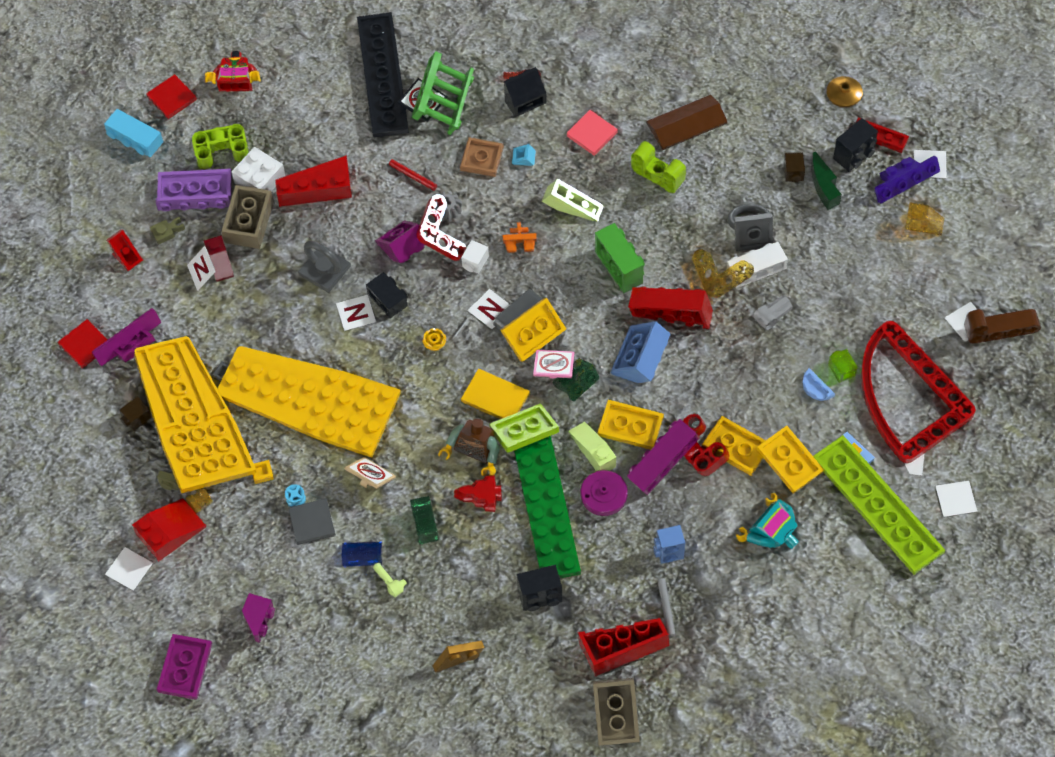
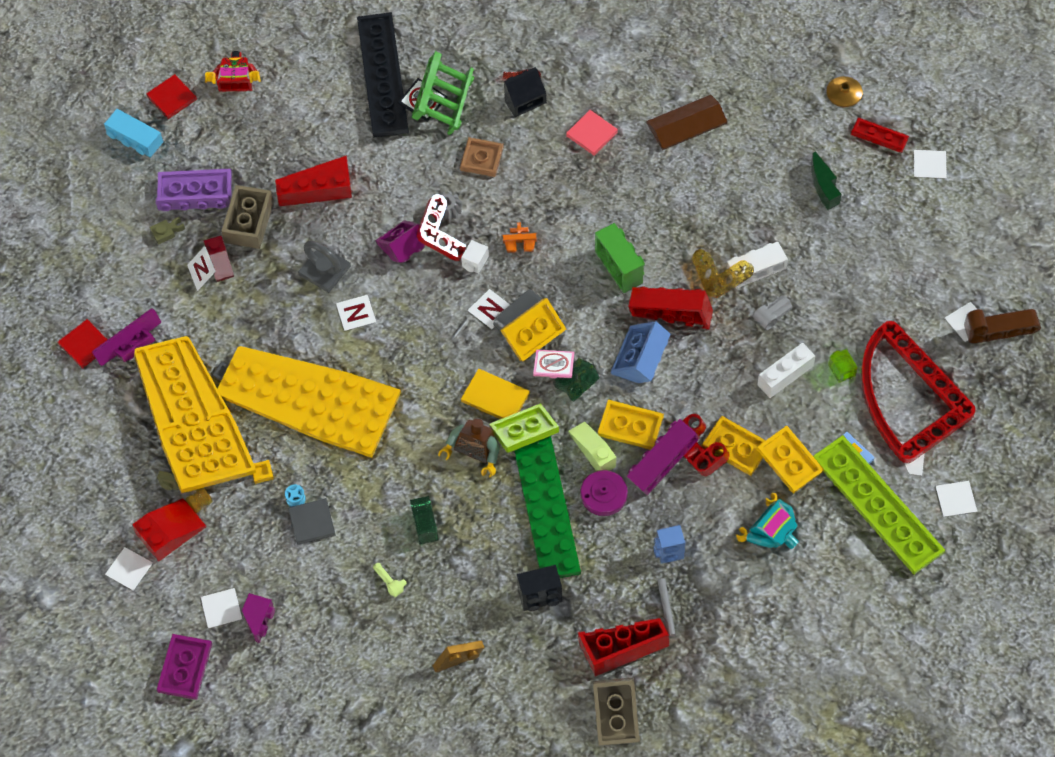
red slope [106,230,143,271] -> none
dark brown brick [119,396,152,431] -> none
lime beam [192,124,249,170] -> none
white brick [232,147,285,192] -> none
clear blue slope [341,542,382,567] -> none
piece [345,457,396,489] -> none
black brick [366,272,408,318] -> none
red bar [389,159,437,191] -> none
yellow plate [422,328,446,351] -> none
red rock [454,475,502,512] -> none
medium azure slope [512,144,536,166] -> none
yellowish green slope [542,179,603,222] -> none
lime beam [631,141,686,193] -> none
dark grey tile [727,204,773,251] -> none
dark brown brick [784,152,805,183] -> none
light blue tile [802,368,835,401] -> none
black brick [833,118,878,172] -> none
dark purple bracket [875,156,940,204] -> none
clear yellow slope [905,202,945,236] -> none
none -> white sticker [201,588,242,628]
none -> white brick [758,343,815,398]

